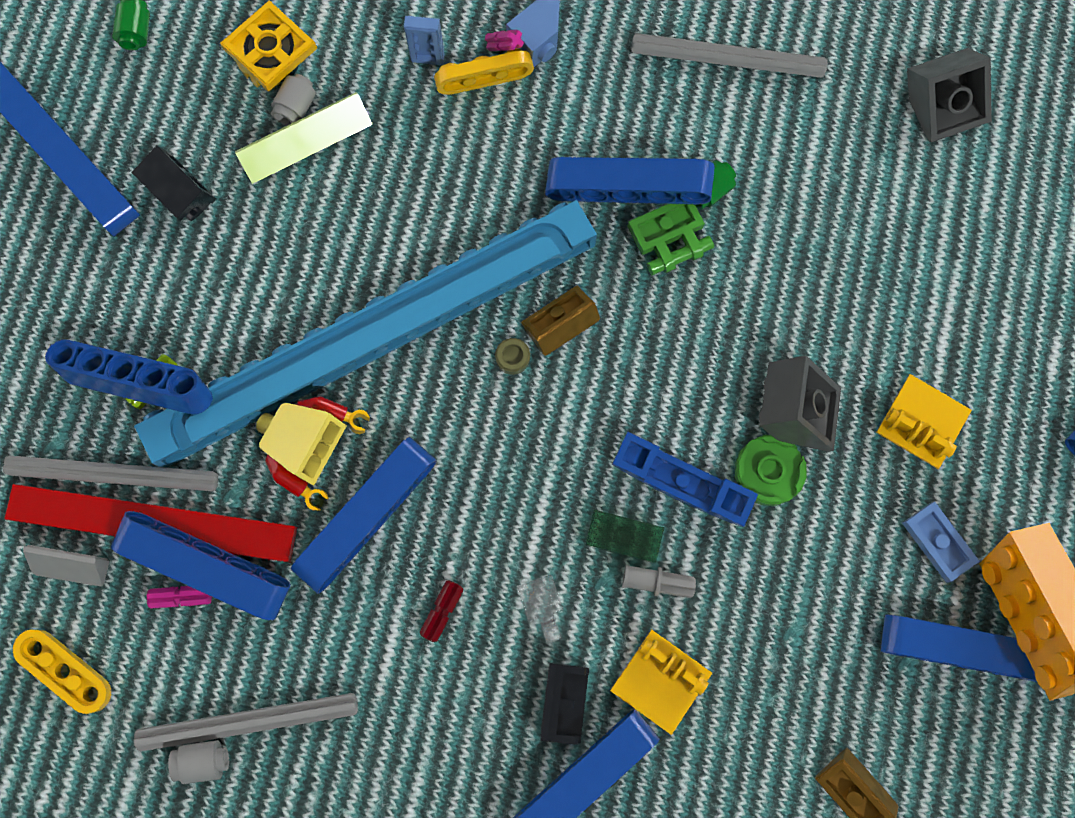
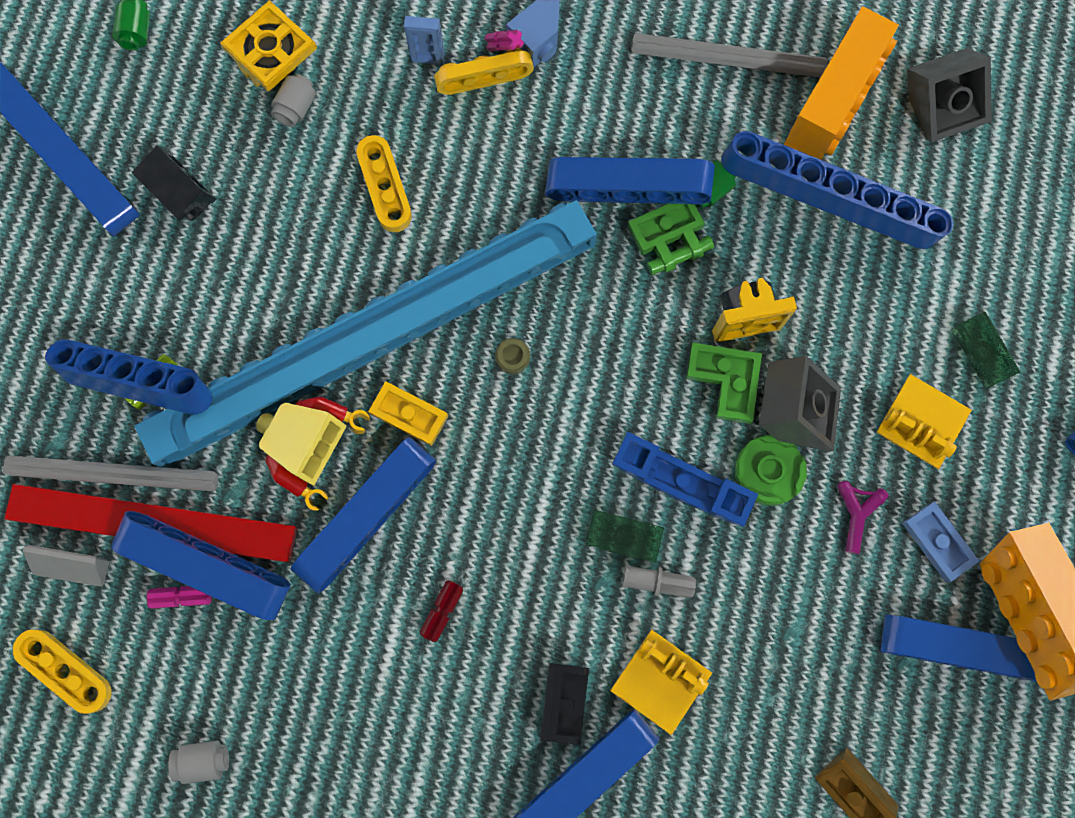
light grey axle [134,693,358,752] -> none
yellowish green tile [235,92,373,184] -> none
clear plate [517,574,564,644] -> none
pearl gold slope [521,285,600,356] -> none
none -> yellow plate [356,135,412,232]
none -> yellow plate [368,381,448,446]
none -> bright green plate [686,342,762,424]
none -> yellow piece [712,278,797,343]
none -> blue beam [721,131,953,249]
none -> light orange brick [784,6,899,160]
none -> magenta piece [837,480,889,555]
none -> clear green plate [951,312,1020,389]

